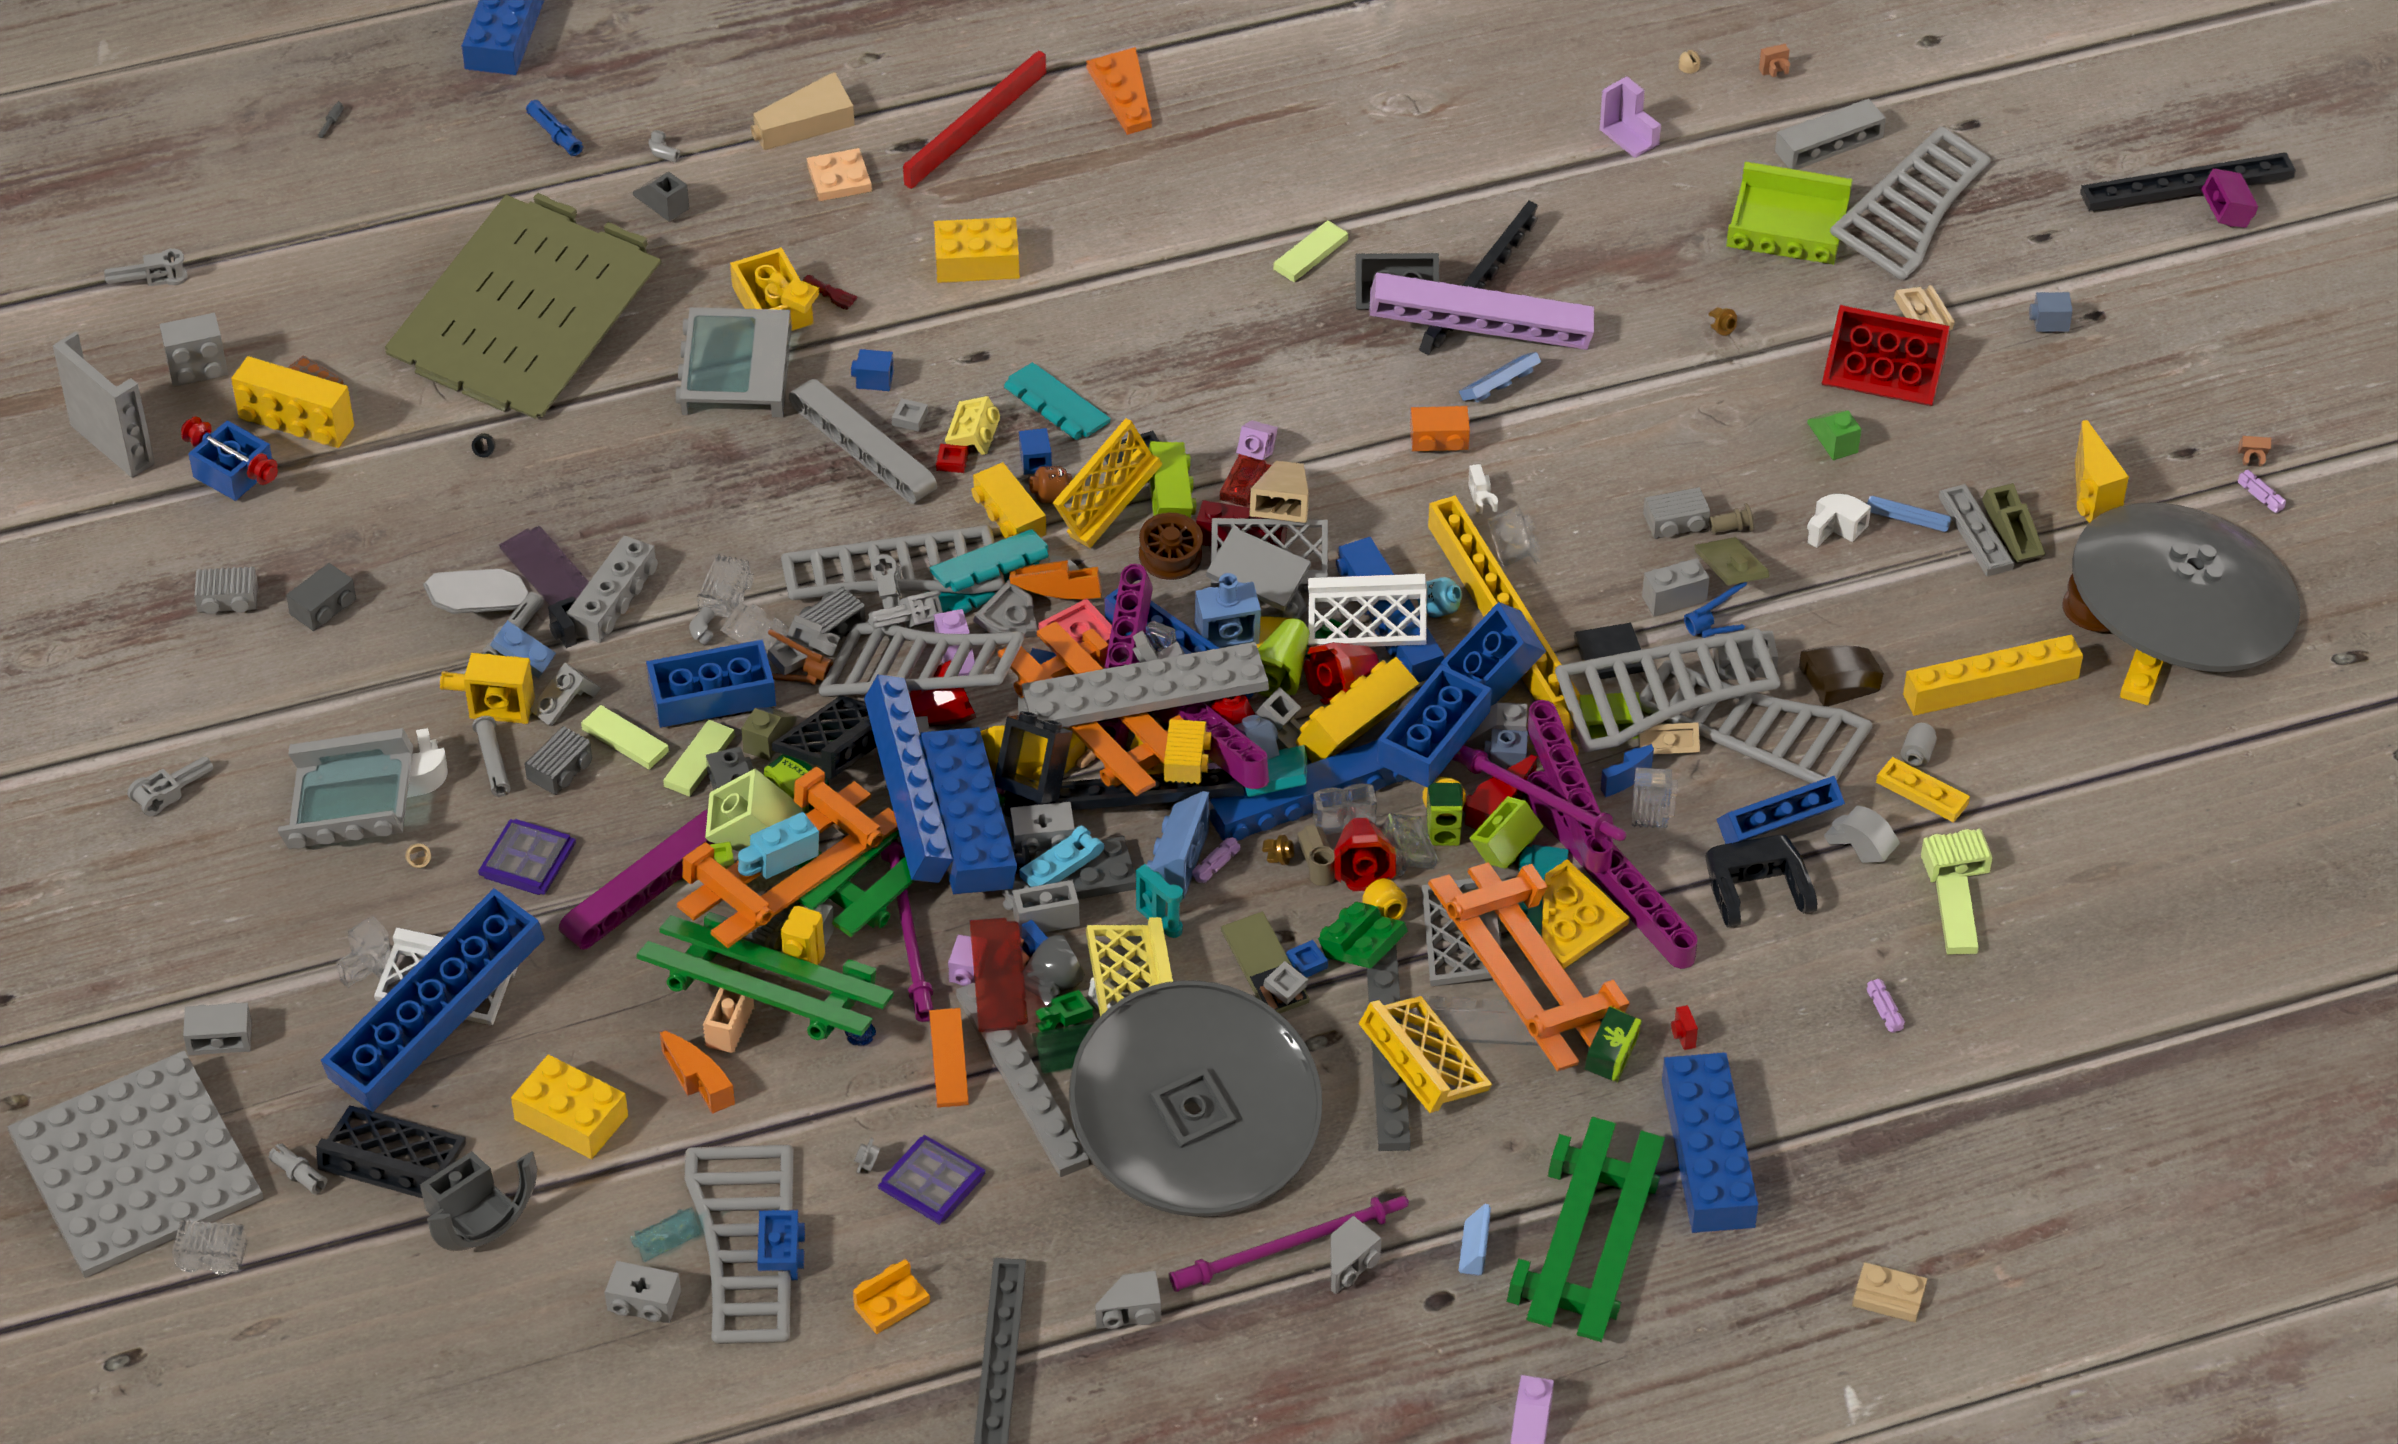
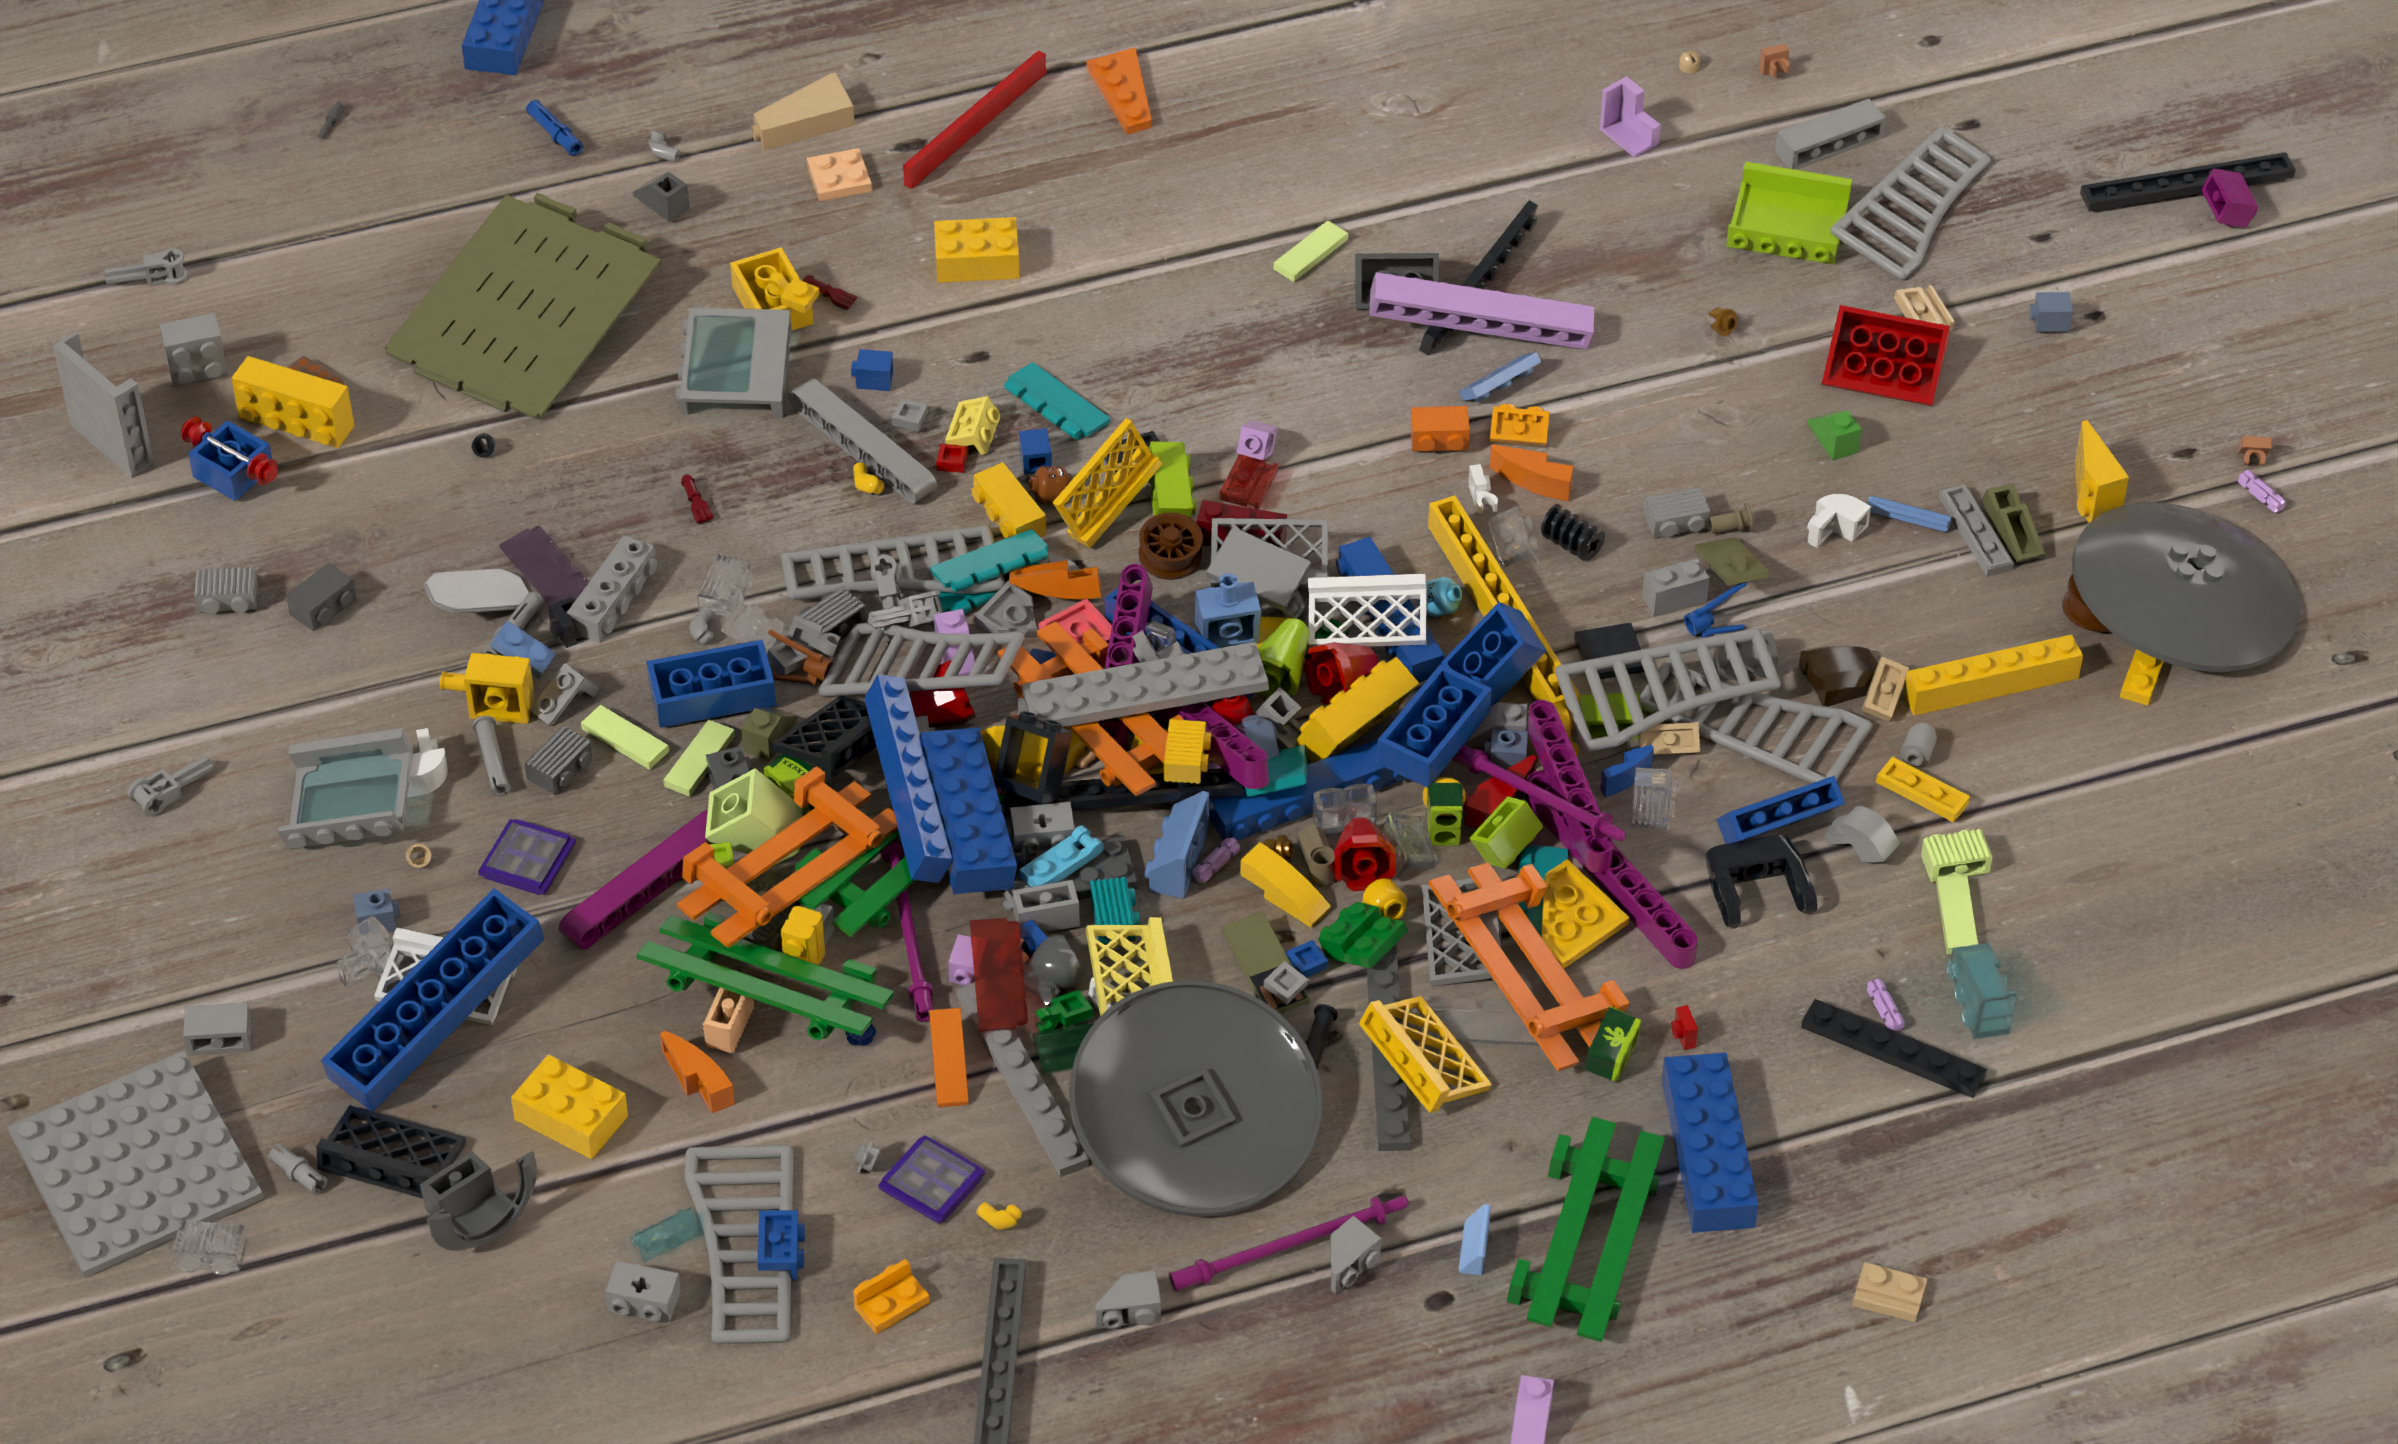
medium azure brick [738,812,819,879] -> none
teal plate [1136,864,1183,938] -> none
tan slope [1250,461,1309,523] -> none
none -> sand blue brick [353,888,401,937]
none -> dark red piece [681,474,714,524]
none -> yellow arm [853,462,884,495]
none -> yellow arm [976,1202,1022,1230]
none -> teal brick [1090,876,1140,944]
none -> yellow slope [1241,842,1331,928]
none -> black pin [1306,1004,1338,1070]
none -> light orange bracket [1490,404,1550,447]
none -> orange slope [1490,444,1574,502]
none -> black piece [1541,503,1605,561]
none -> black plate [1801,999,1987,1098]
none -> tan plate [1861,657,1909,722]
none -> clear light blue wedge [1946,943,2017,1039]

